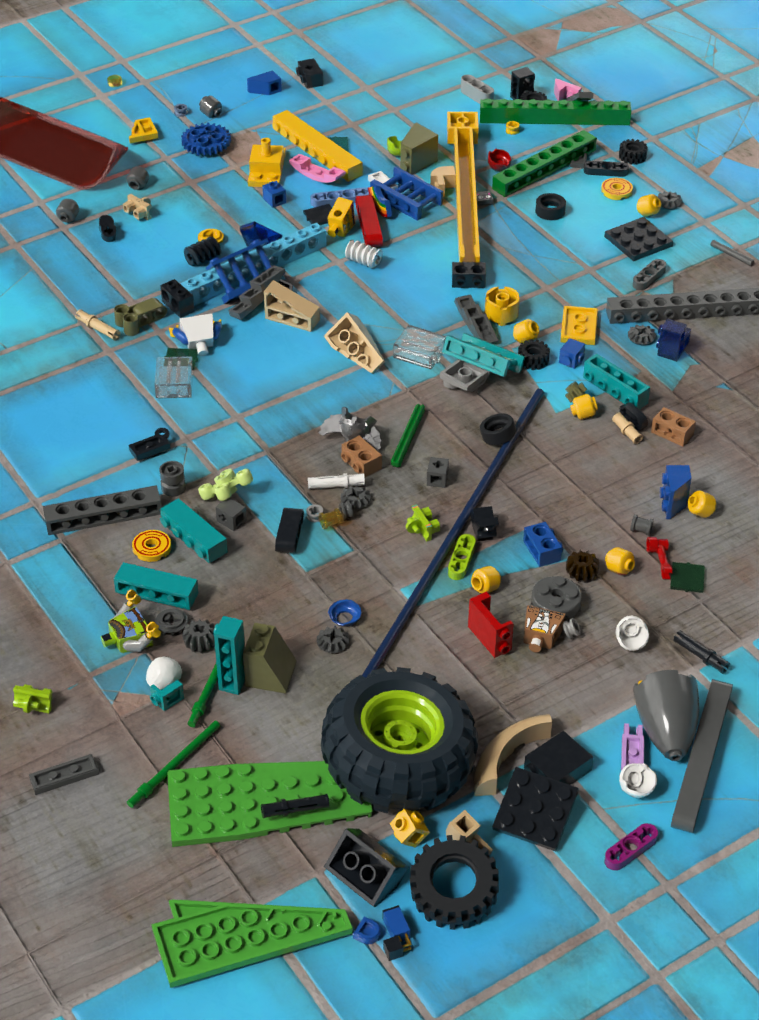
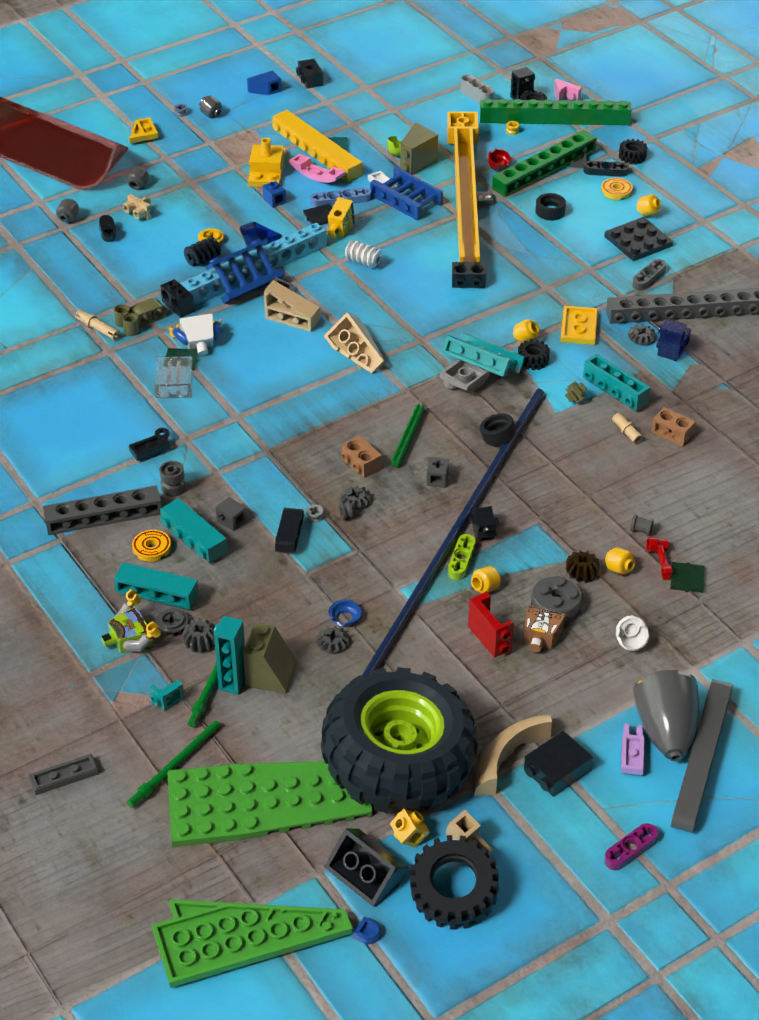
lime hips [13,684,52,713] -> none
clear yellow tile [107,75,122,87] -> none
white hair [146,656,182,690] -> none
blue gear [181,123,231,156] -> none
yellowish green gear [198,469,253,501] -> none
dark grey slope [228,265,286,320] -> none
black pin [261,794,330,819] -> none
white pin [308,473,365,489] -> none
flat silver helmet [318,407,382,451] -> none
clear yellow bush [319,508,343,529] -> none
red beam [355,195,383,247] -> none
tile [368,186,392,217] -> none
piece [382,905,412,961] -> none
clear brick [393,325,446,370] -> none
lime hips [405,504,440,542] -> none
tan brick [430,166,456,198] -> none
dark grey slope [454,294,499,344] -> none
yellow brick [485,286,520,326] -> none
black plate [492,767,579,852] -> none
blue brick [523,522,563,567] -> none
blue brick [559,338,585,369] -> none
light grey bush [563,618,580,639] -> none
dark grey tile [566,92,593,101] -> none
yellow head [570,394,598,420] -> none
black beam [619,402,648,431] -> none
white hair [619,763,657,798] -> none
dark grey gear [657,191,682,209] -> none
blue slope [660,465,691,519] -> none
black pin [673,630,730,674] -> none
yellow head [688,491,717,518] -> none
dark grey bar [710,240,754,266] -> none

